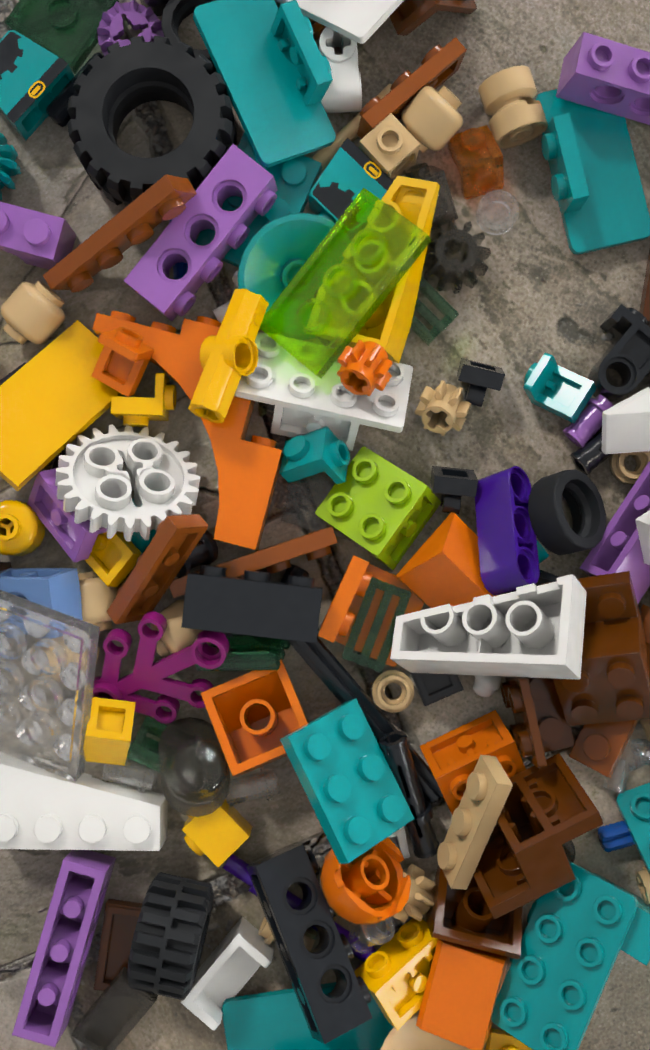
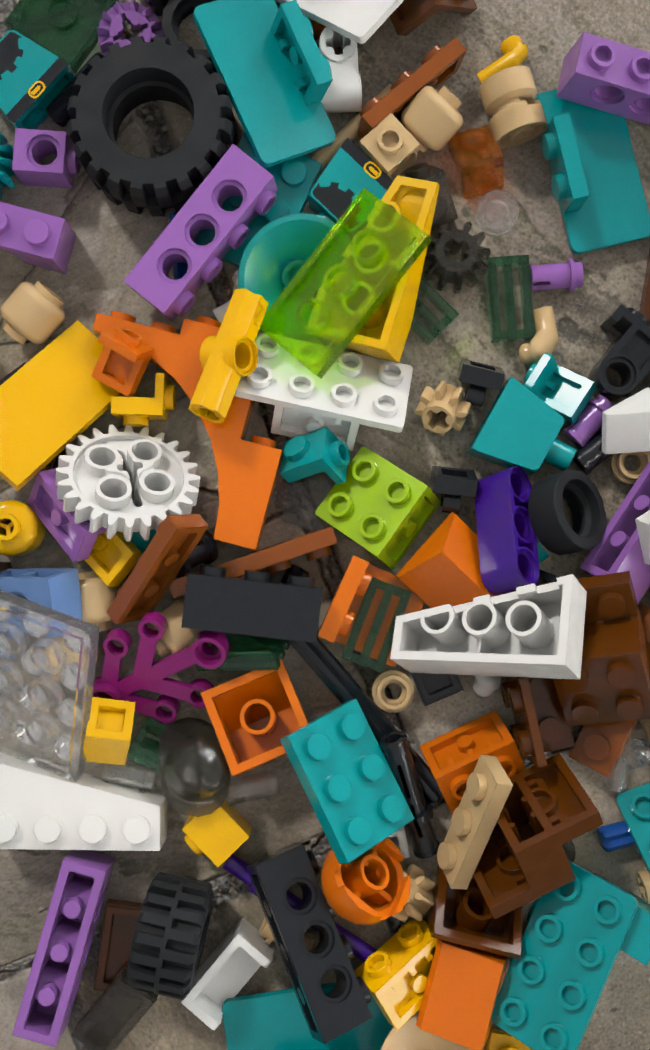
dark orange plate [43,174,197,293] -> none
orange gear [337,340,393,396] -> none
clear pin [349,916,395,954] -> none
none -> medium lavender brick [12,128,81,189]
none -> teal torso [466,377,576,475]
none -> yellow arm [477,35,528,83]
none -> clear green tile [485,255,535,343]
none -> tan arm [519,306,559,366]
none -> medium lavender pin [528,258,584,292]

